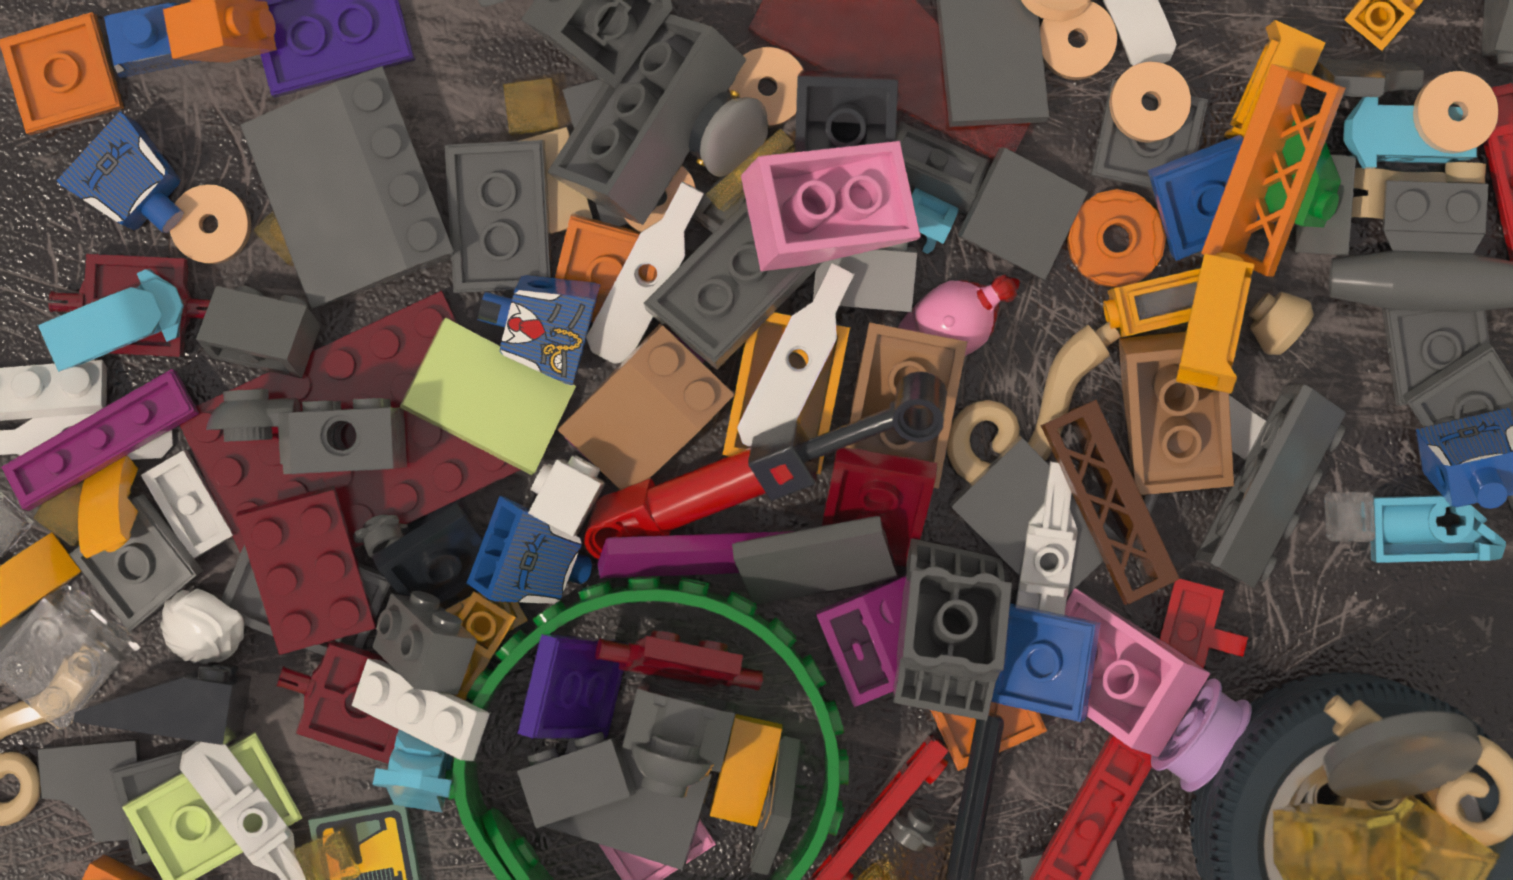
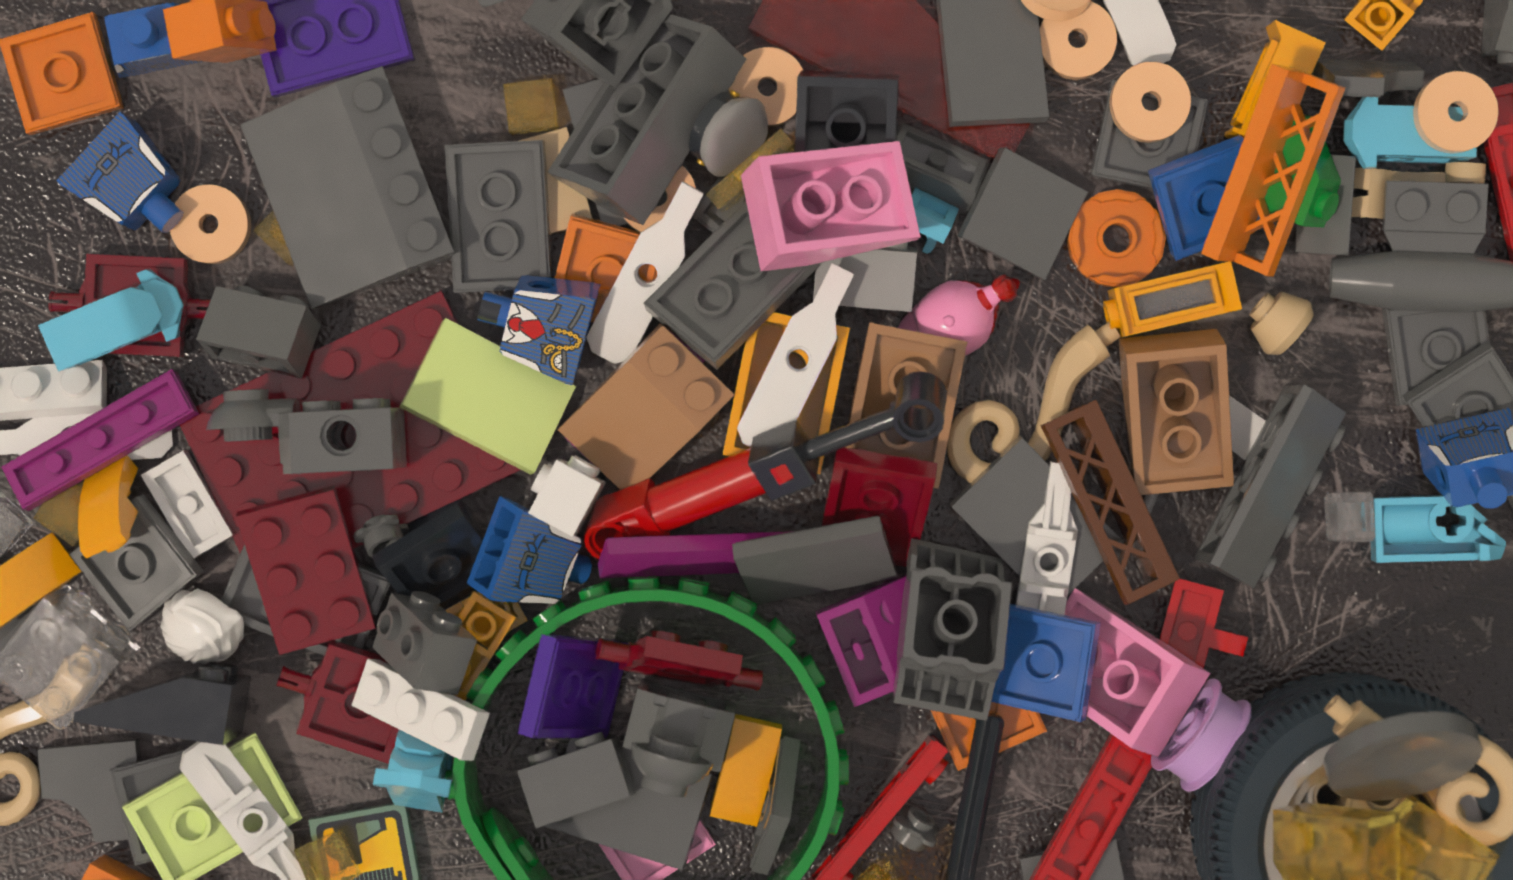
light orange window [1176,252,1254,394] -> none

